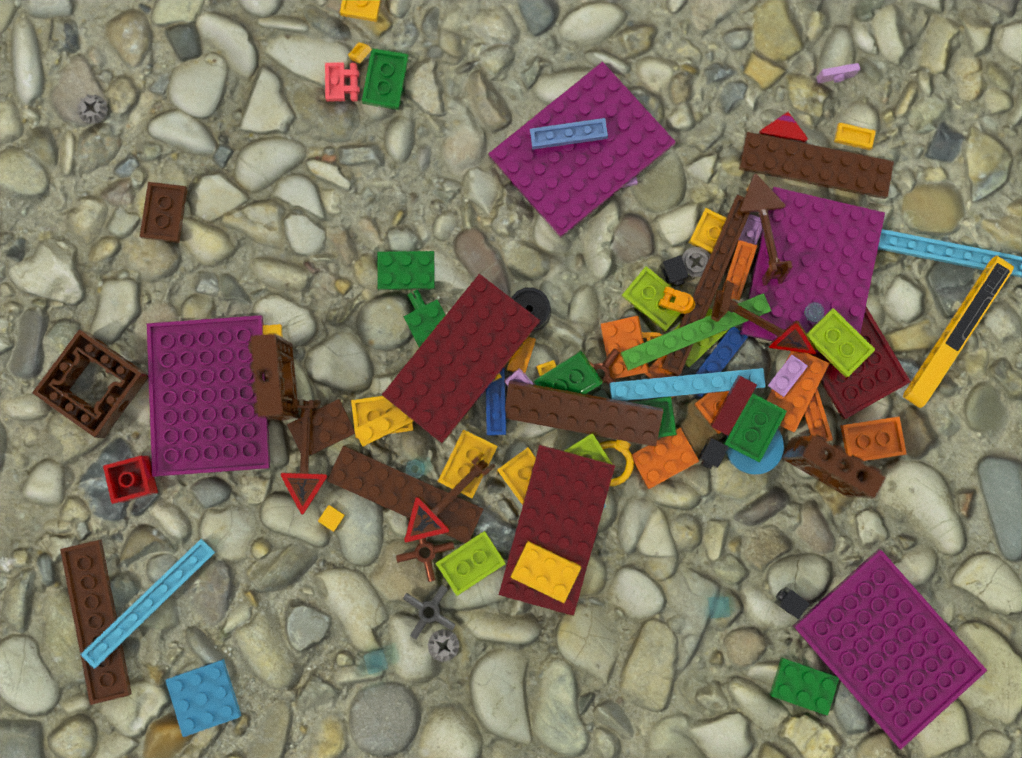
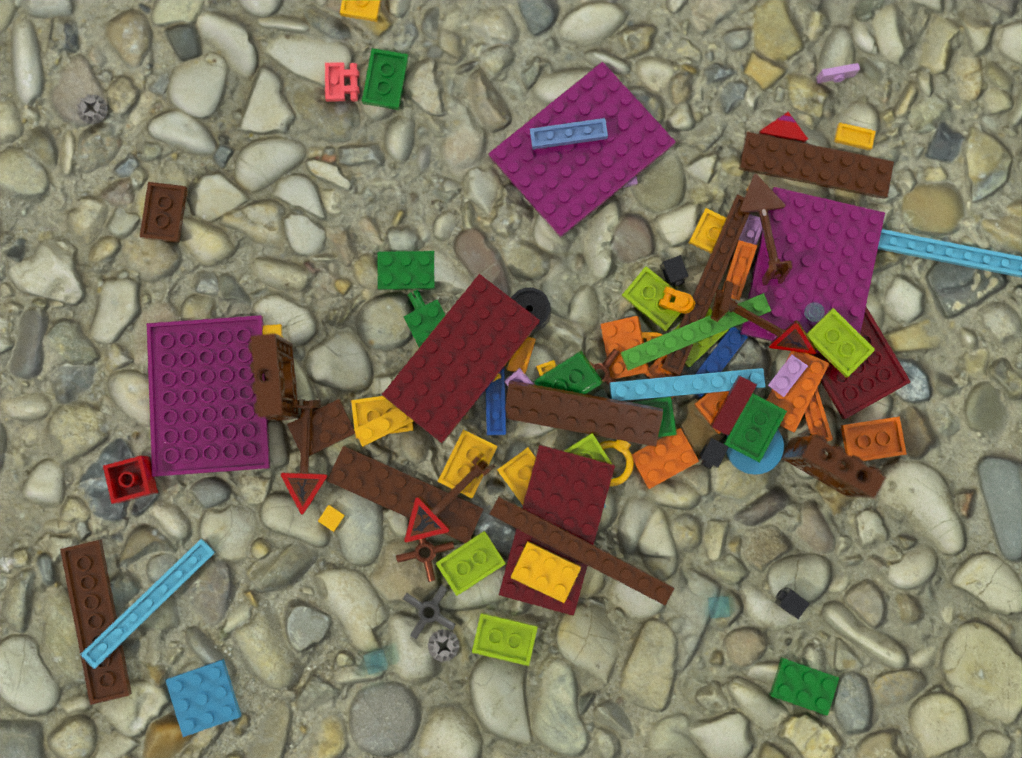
reddish brown brick [32,329,148,438] -> none
yellow tile [348,42,372,63] -> none
clear light blue plate [406,459,425,479] -> none
light grey gear [682,247,710,277] -> none
magenta plate [793,549,988,749] -> none
yellow beam [903,255,1014,408] -> none
none -> lime plate [471,613,538,666]
none -> reddish brown plate [490,496,675,606]

